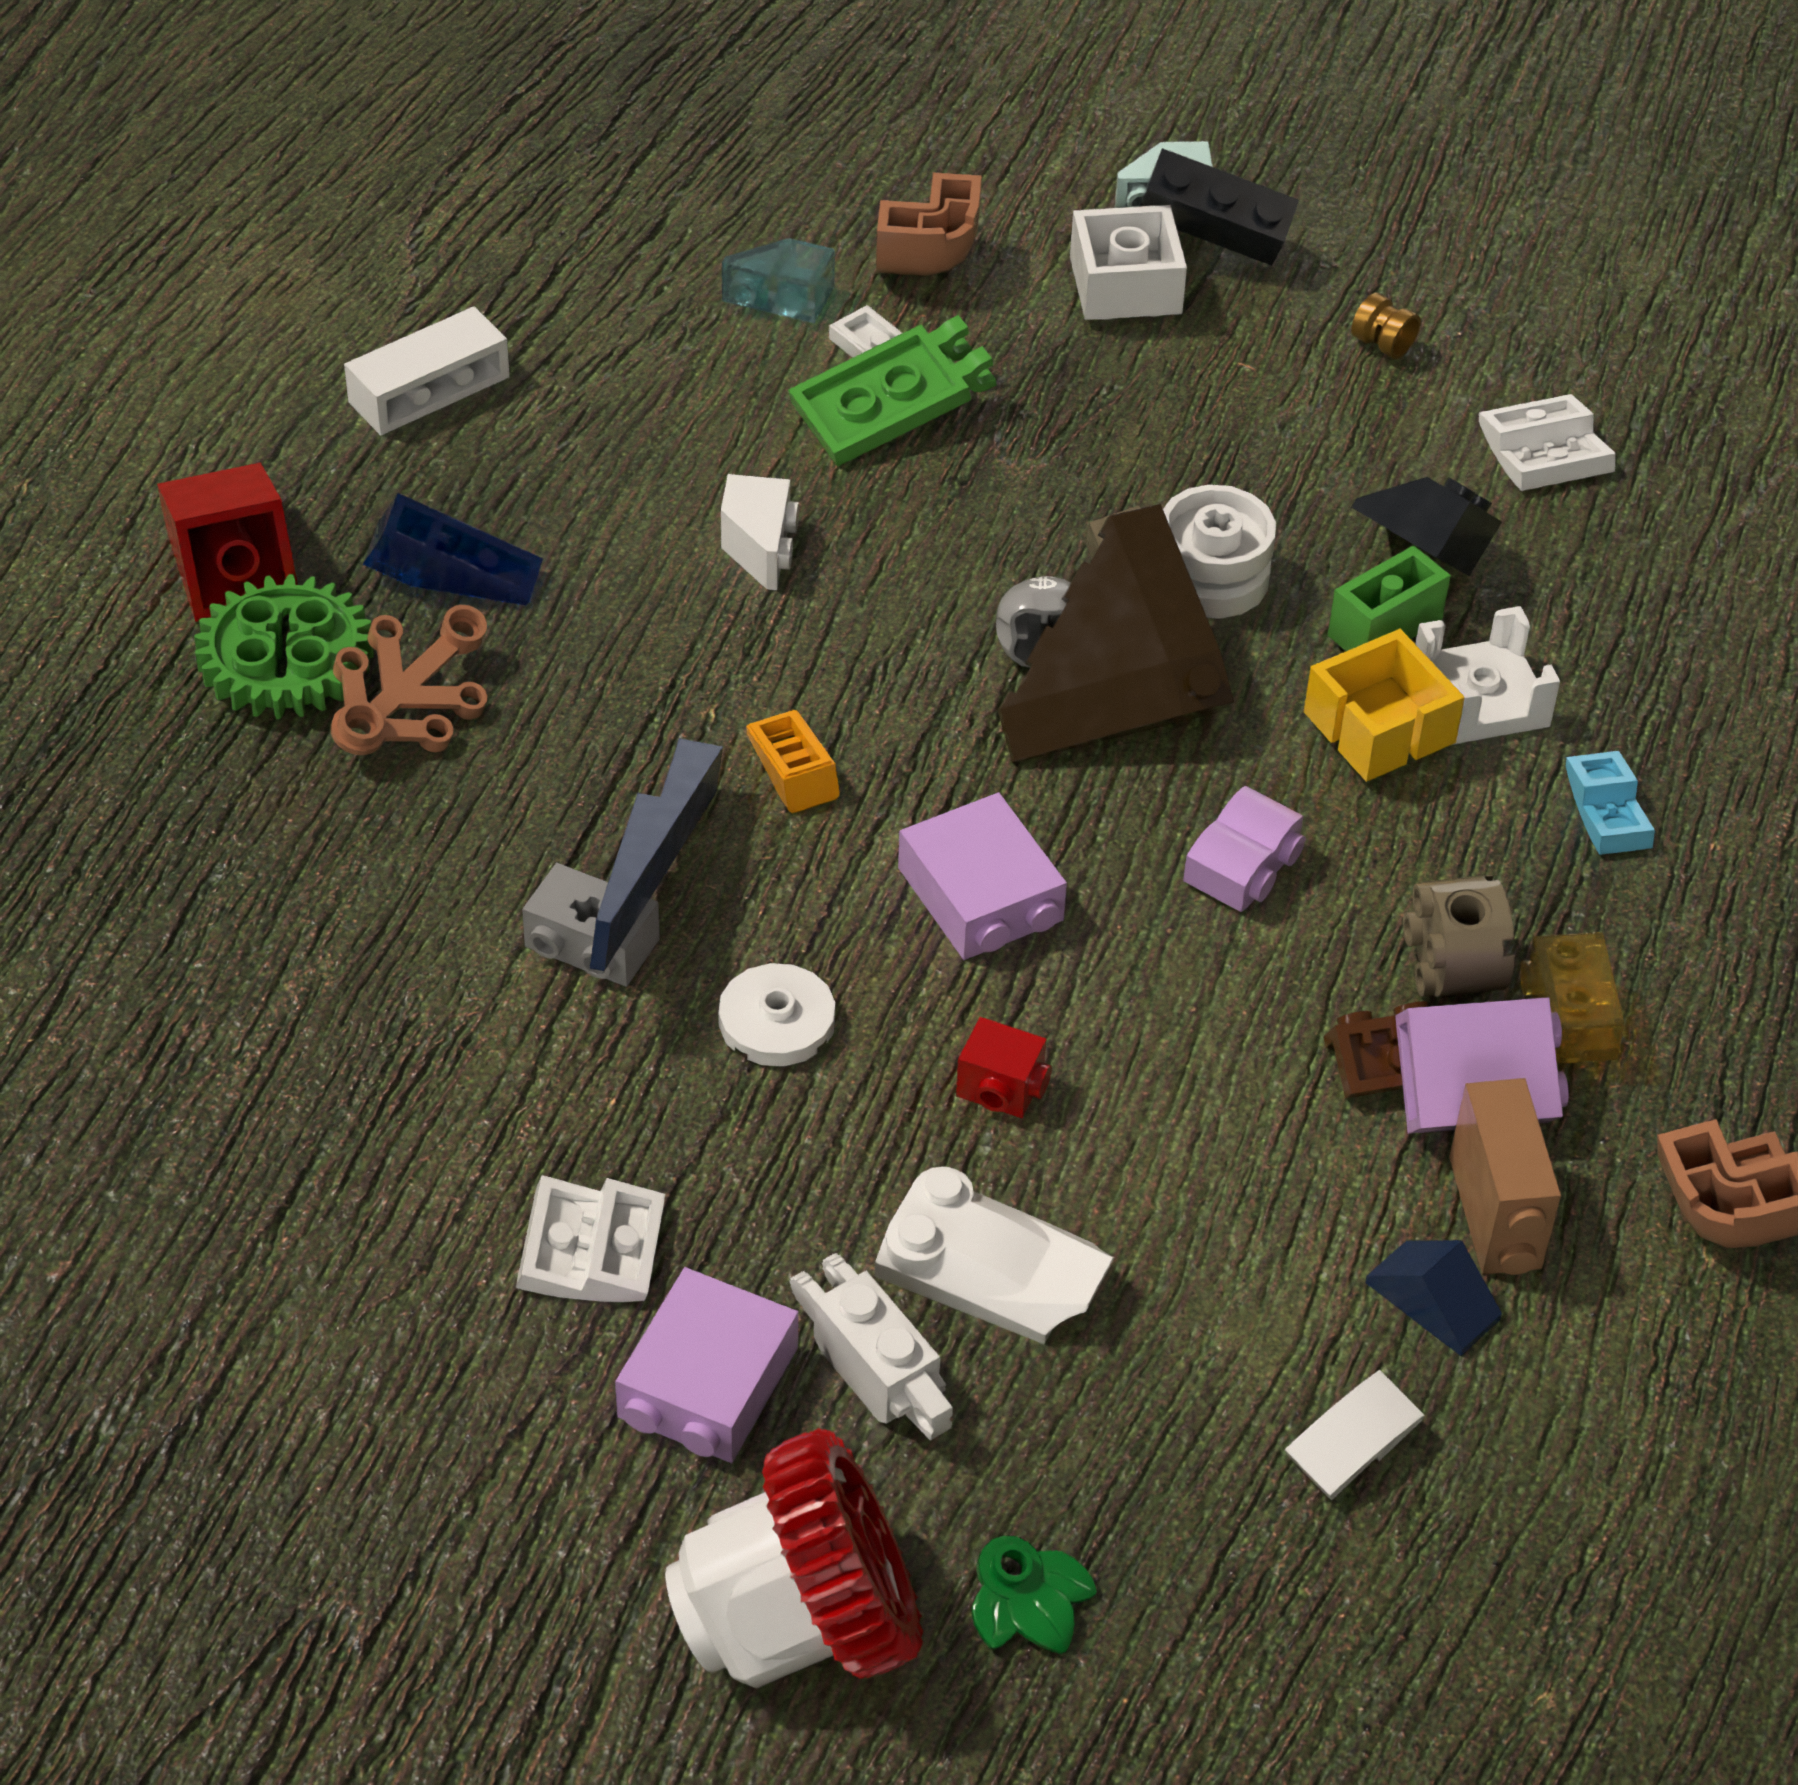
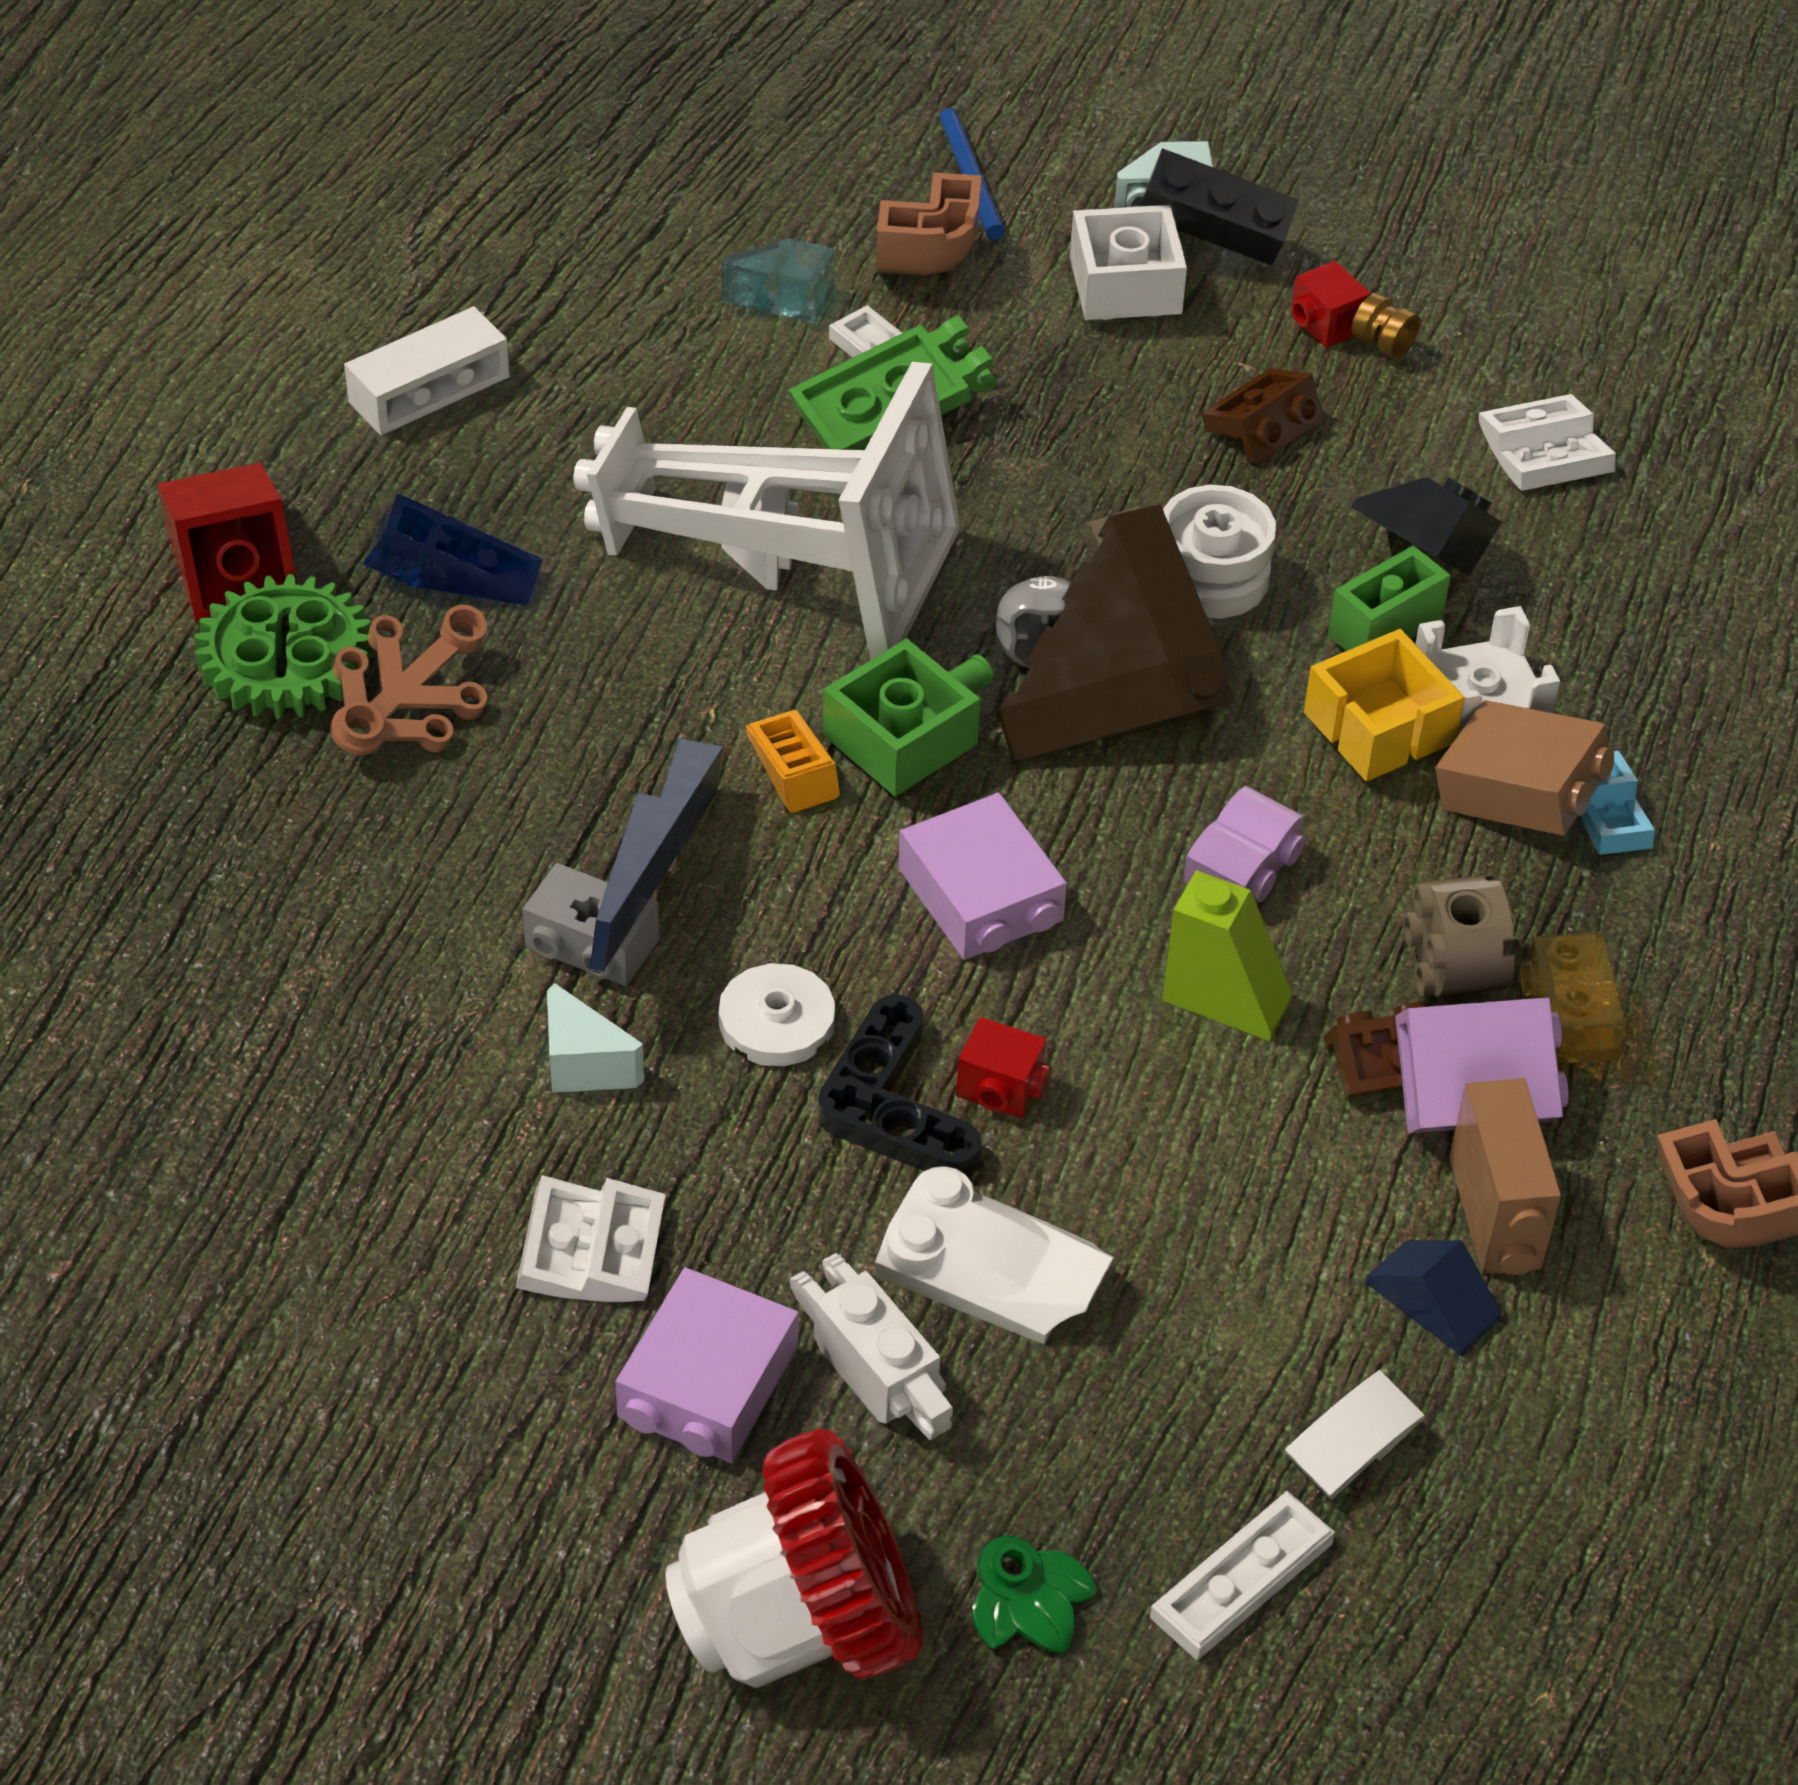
none -> light aqua slope [547,984,644,1093]
none -> white piece [574,362,960,660]
none -> black beam [818,994,982,1177]
none -> bright green brick [823,638,994,797]
none -> blue bar [939,108,1005,240]
none -> white tile [1150,1491,1335,1661]
none -> lime slope [1162,870,1293,1041]
none -> reddish brown bracket [1201,368,1323,464]
none -> red brick [1291,260,1371,348]
none -> medium nougat brick [1435,700,1614,836]

